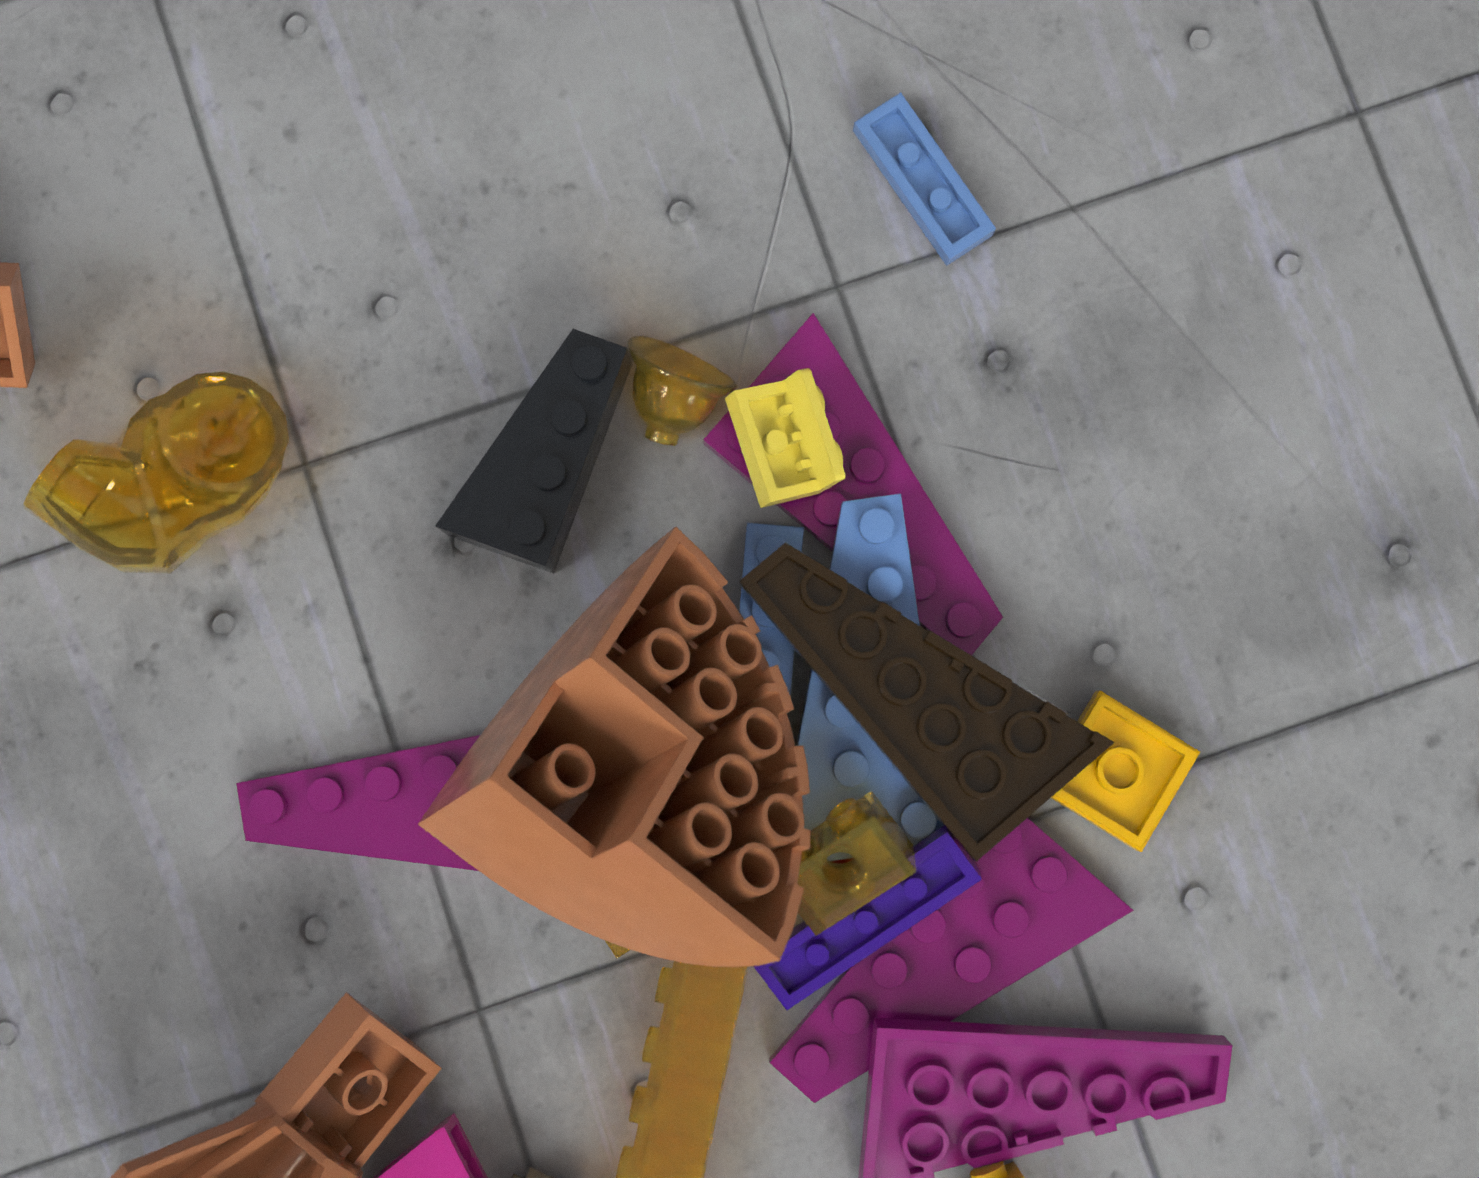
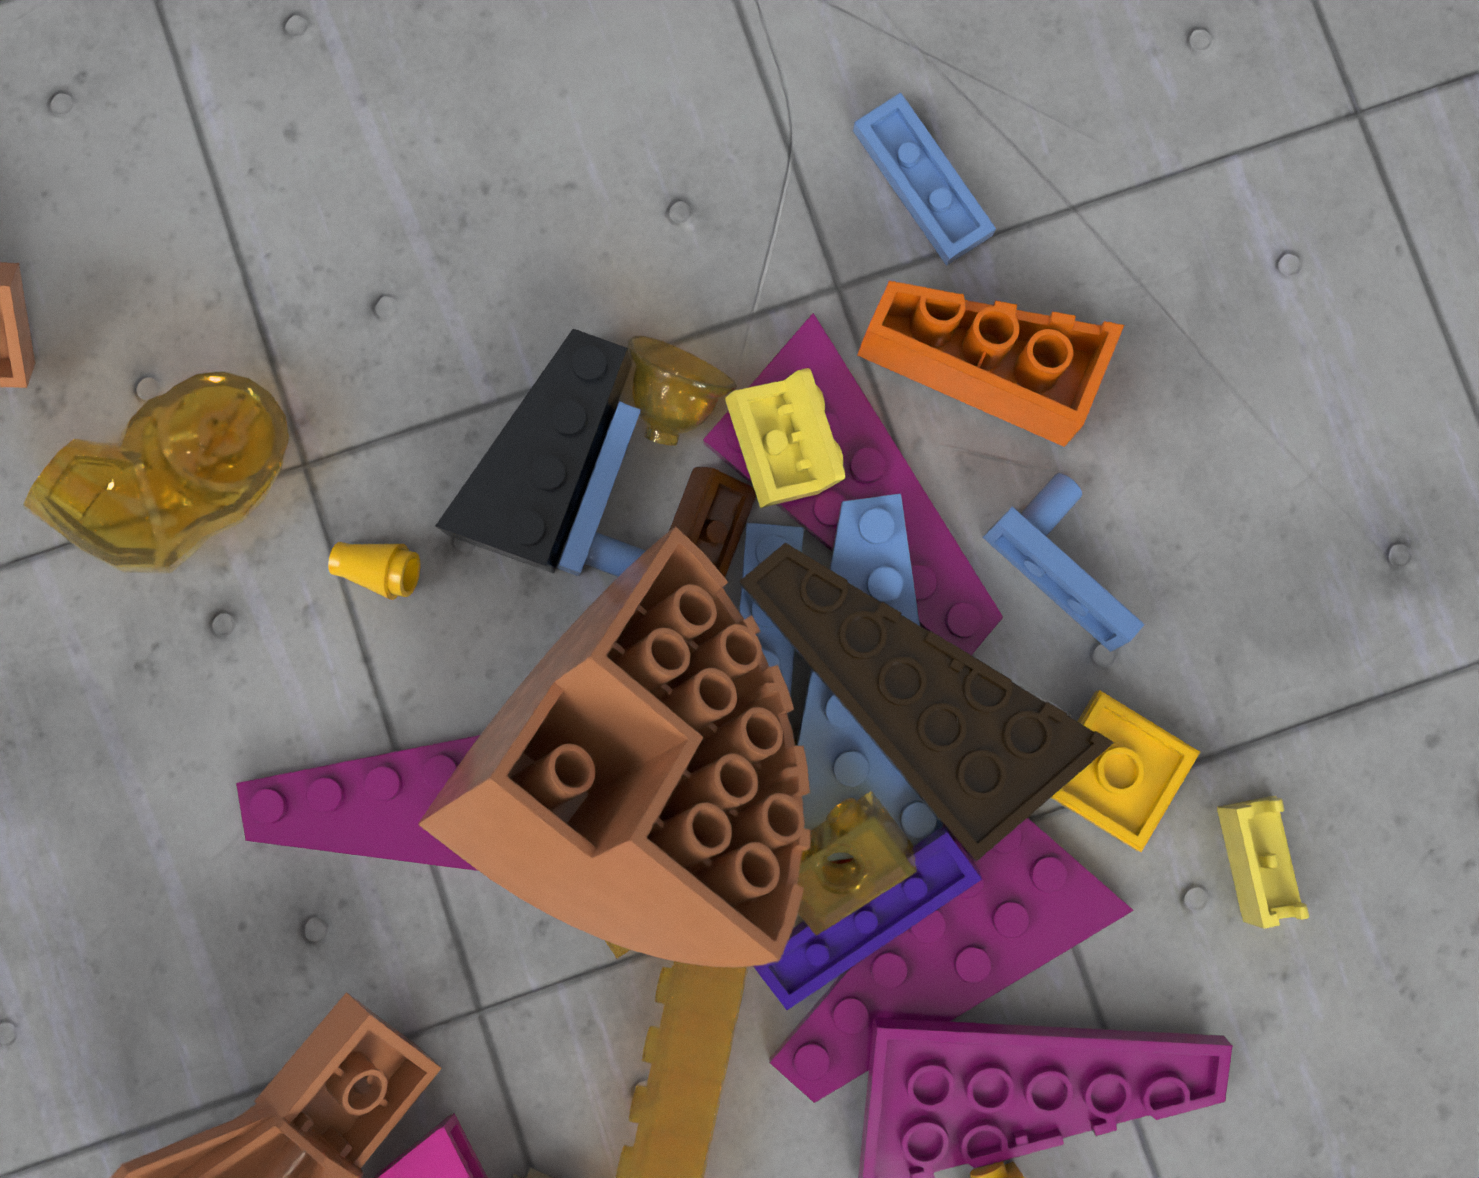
none -> yellow cone [328,542,421,600]
none -> medium blue piece [557,401,646,577]
none -> reddish brown slope [669,467,756,577]
none -> orange wedge [857,280,1124,447]
none -> medium blue piece [982,473,1145,652]
none -> light yellow hinge [1217,796,1310,929]

